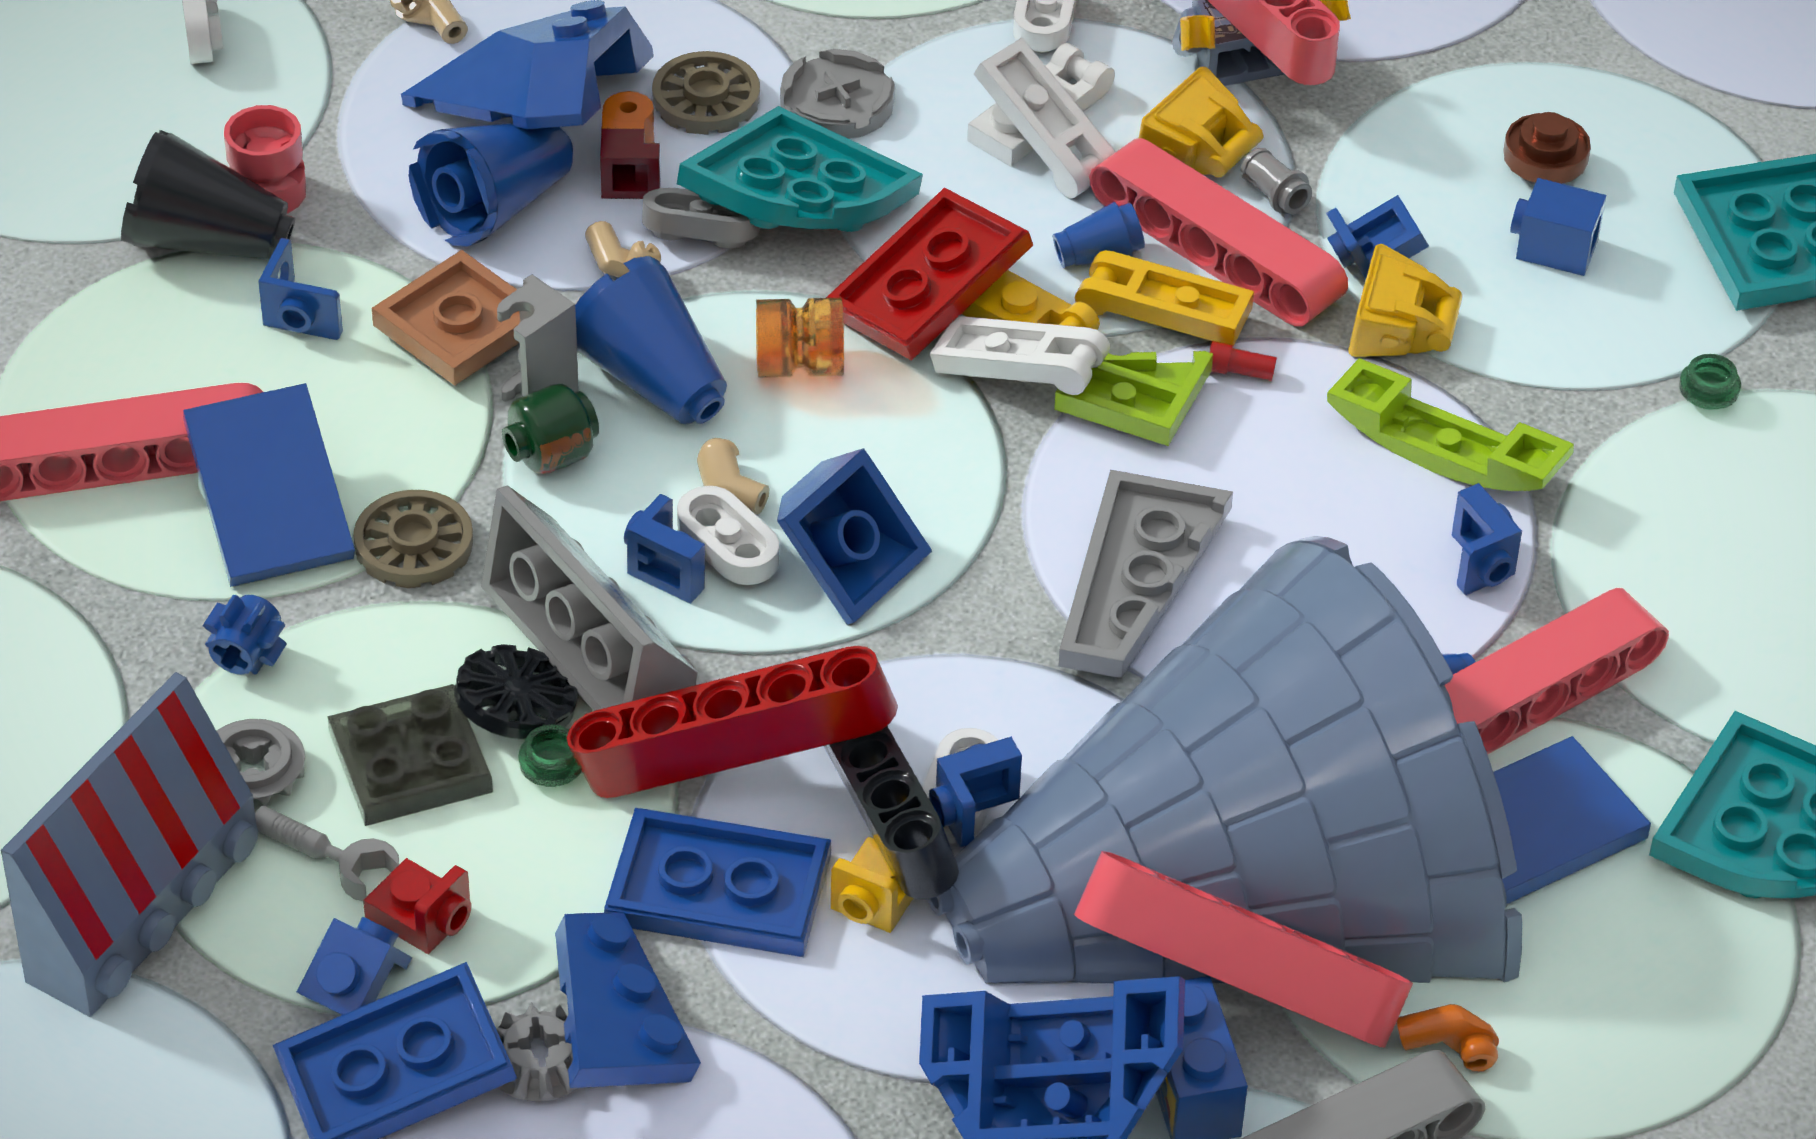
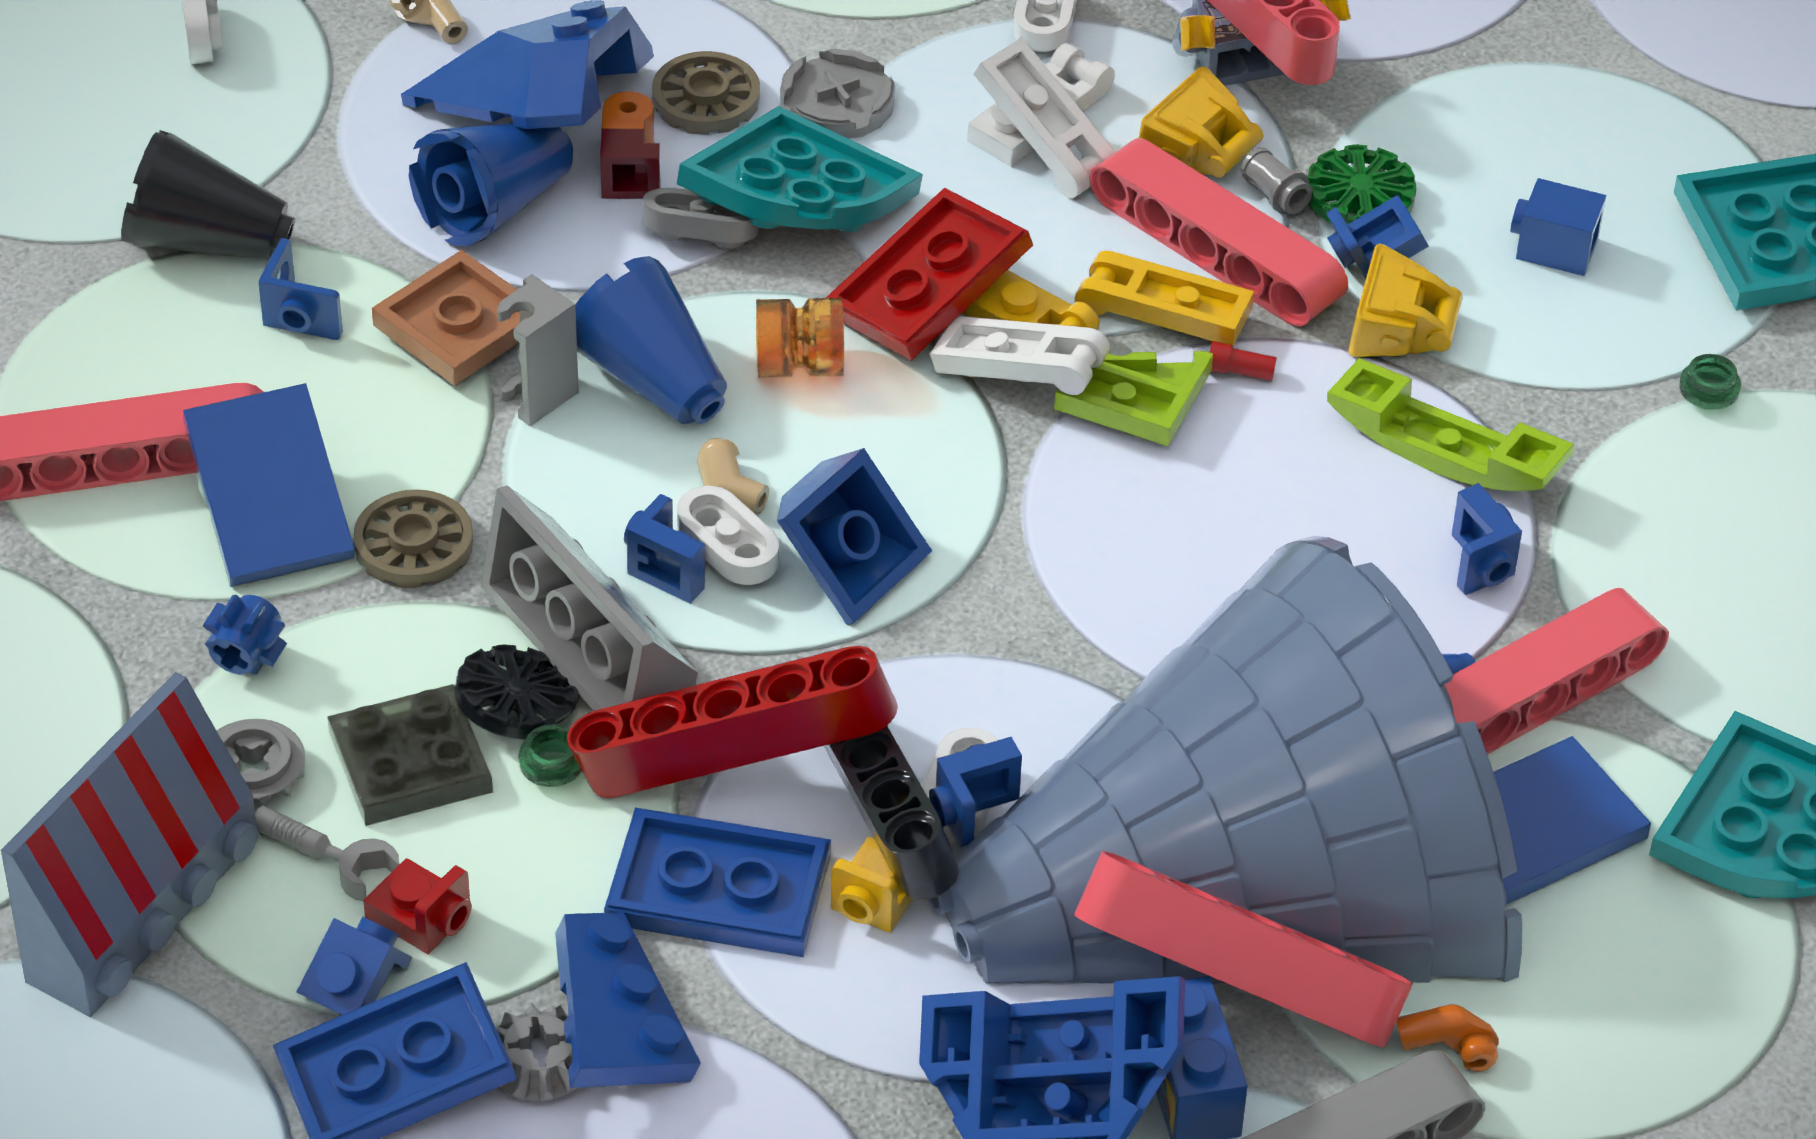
coral wheel [224,105,306,214] -> none
dark green head [502,384,599,474] -> none
tan arm [585,221,661,278] -> none
blue cone [1052,202,1145,268] -> none
light grey wing [1058,469,1233,678] -> none
copper plate [1503,112,1591,184] -> none
none -> green wheel [1307,144,1416,225]

